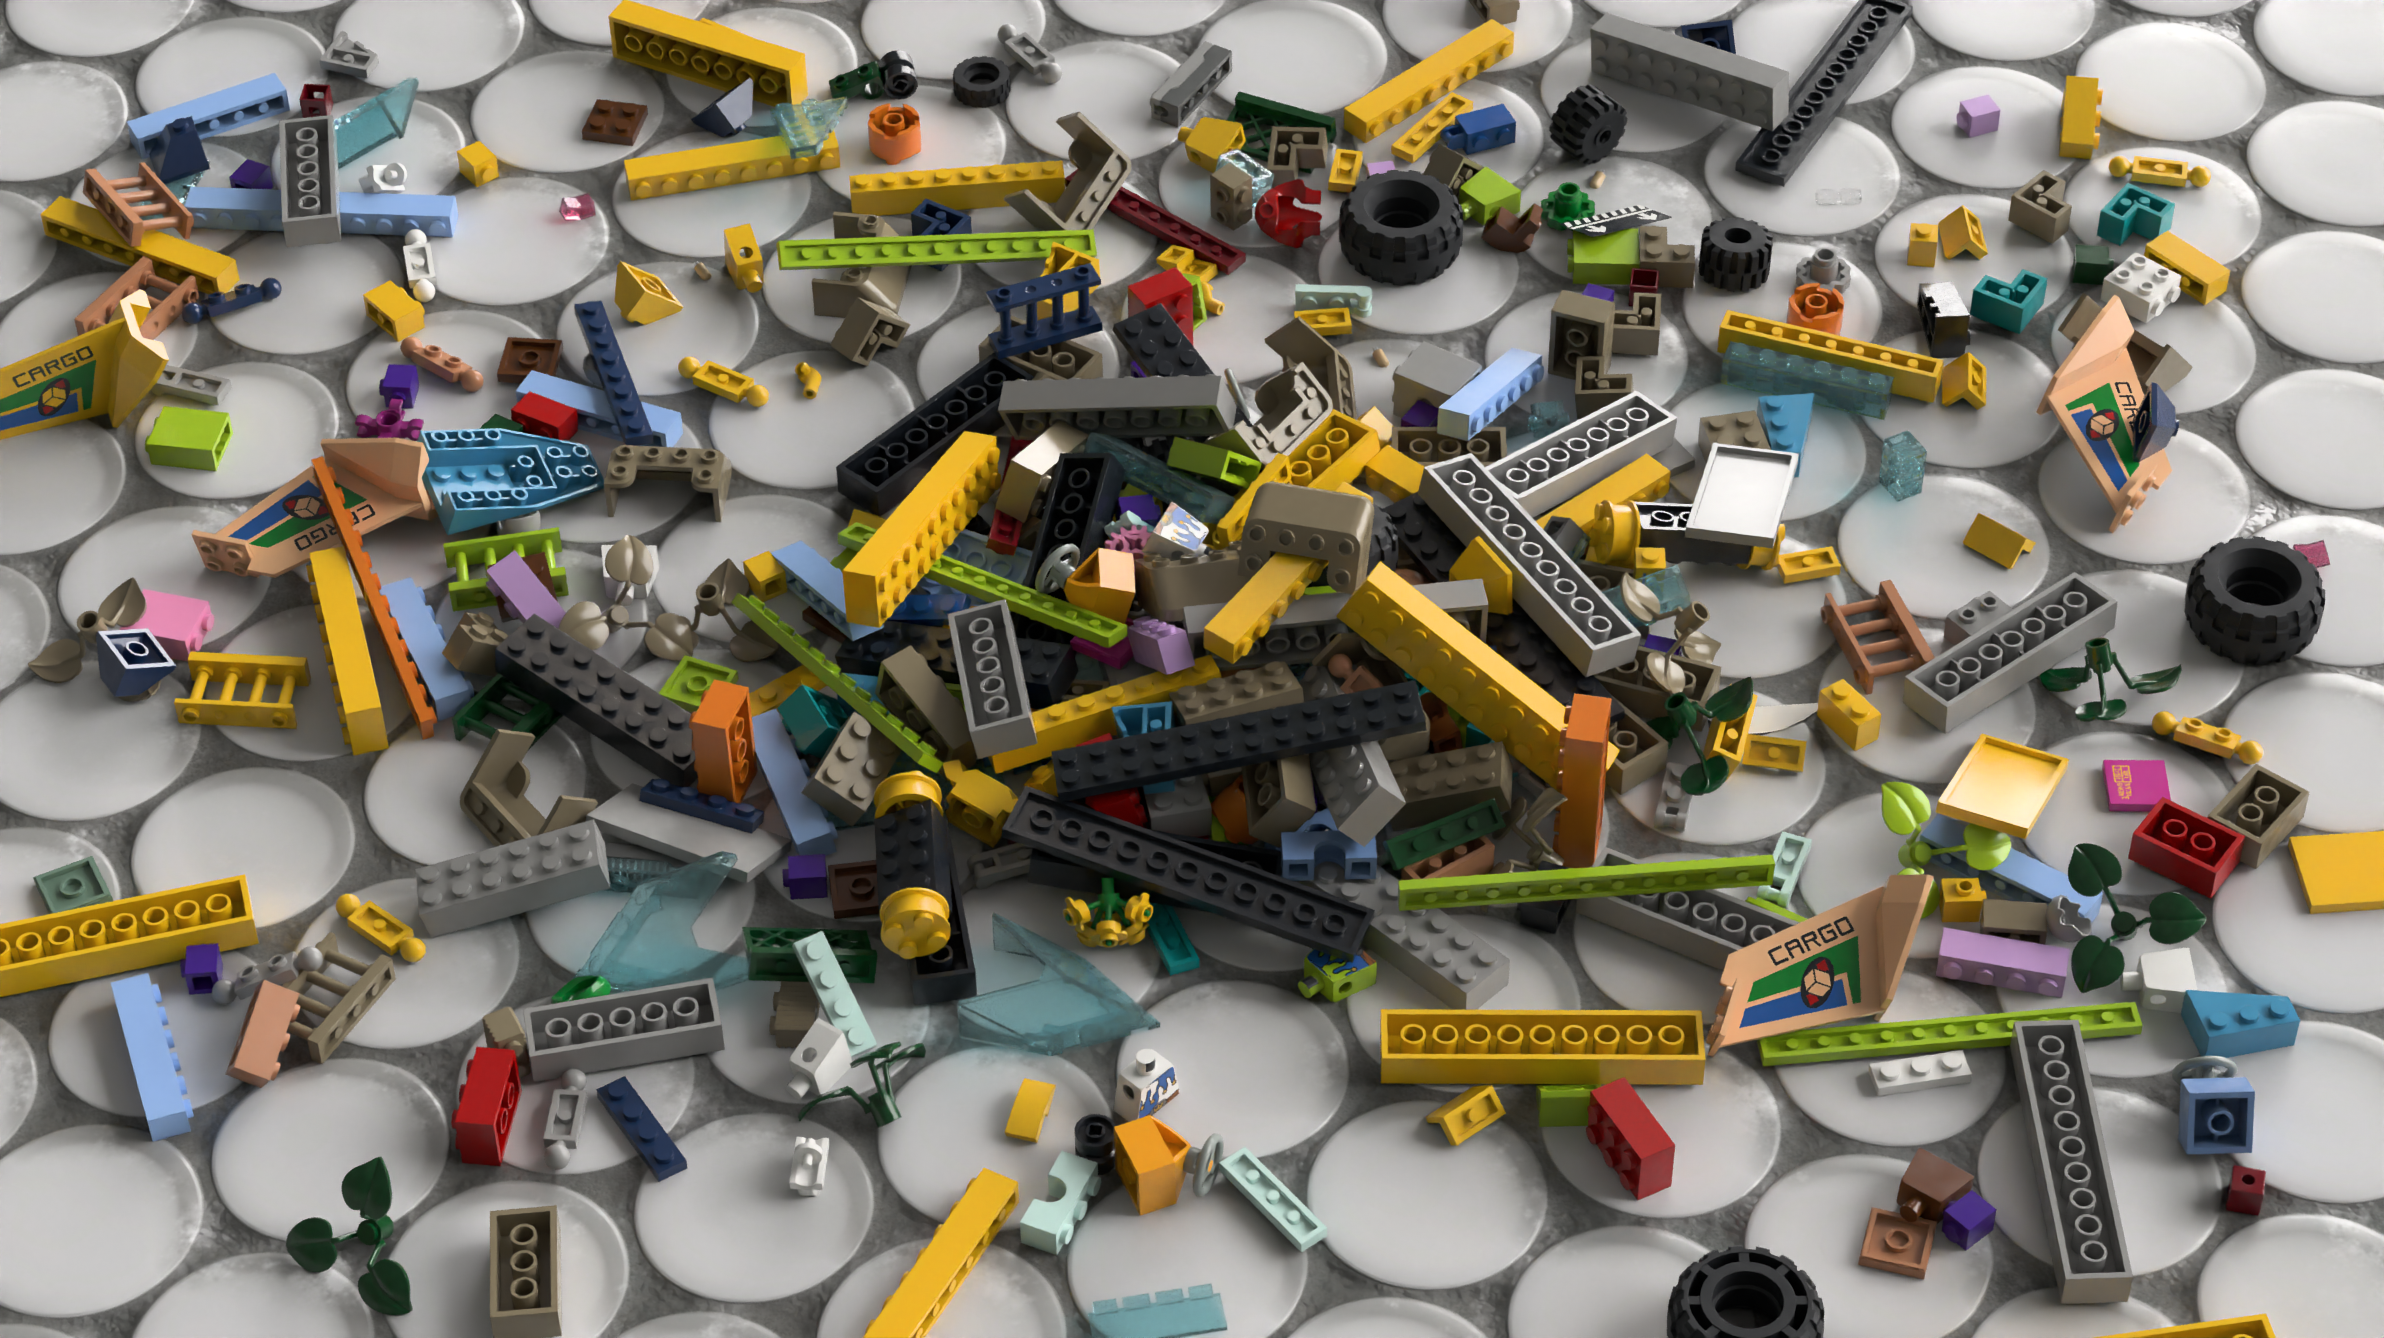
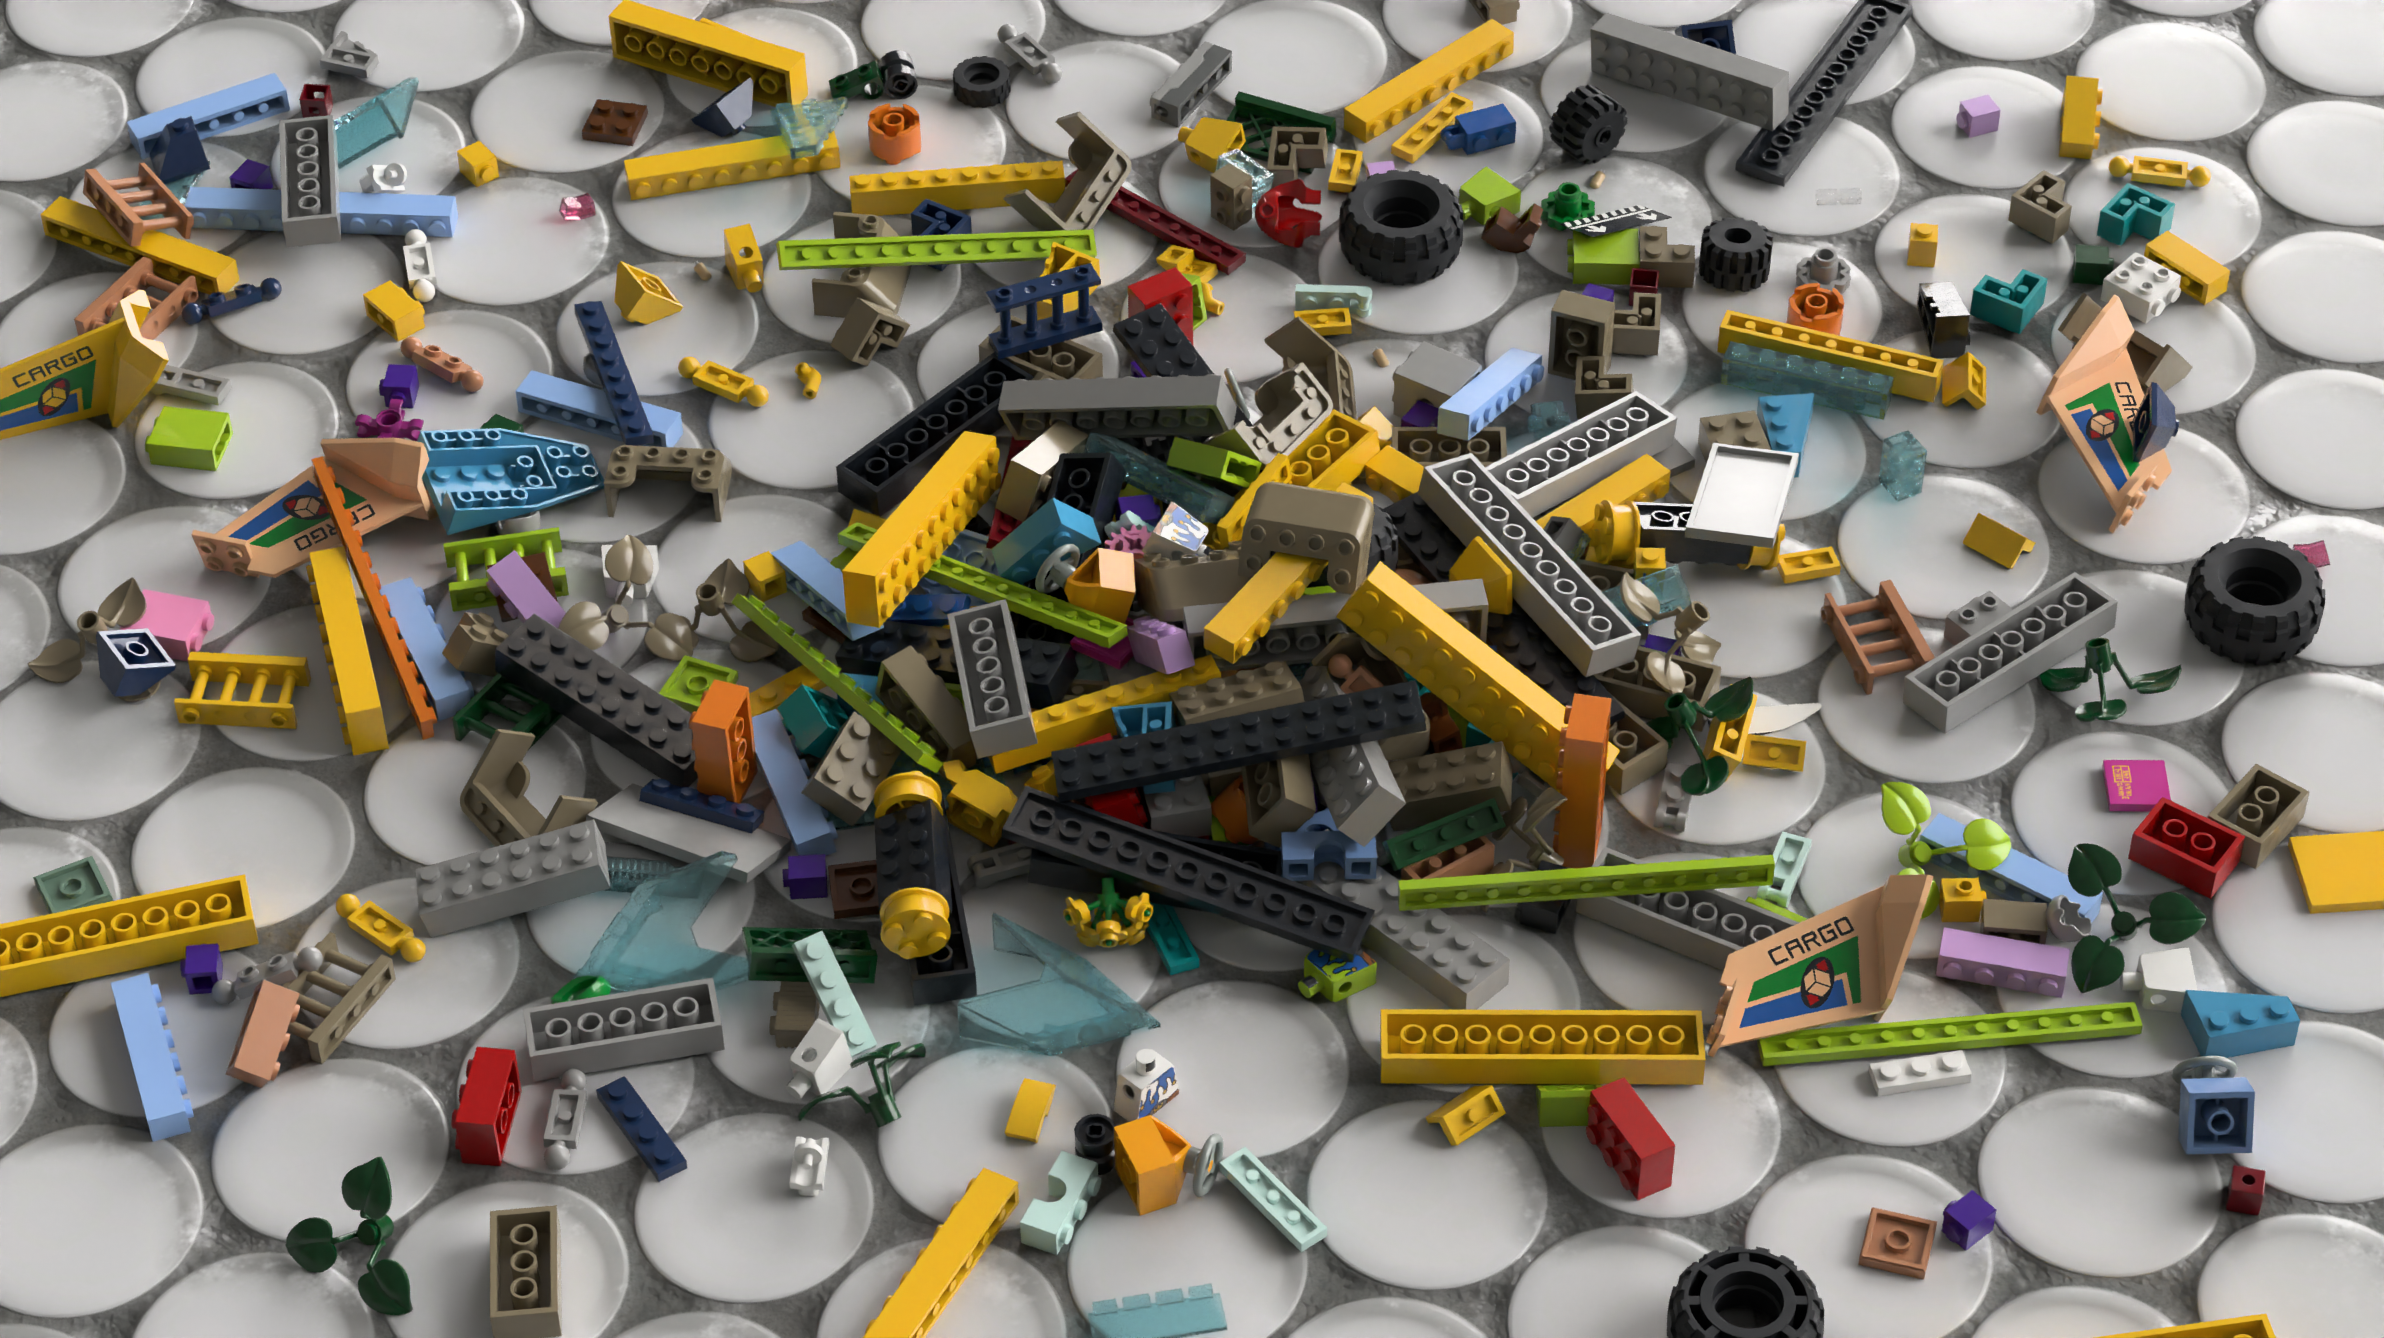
dark tan brick [482,1007,532,1078] -> none
reddish brown plate [497,337,563,383] -> none
red brick [511,391,578,441] -> none
dark tan brick [1422,144,1484,197] -> none
yellow brick [1817,679,1882,751] -> none
reddish brown torso [1896,1148,1974,1224] -> none
yellow tile [1936,734,2069,839] -> none
yellow panel [1938,205,1988,260] -> none
light grey brick [2010,1020,2133,1304] -> none
yellow plate [2152,711,2263,765] -> none
none -> dark azure wedge [991,498,1101,585]

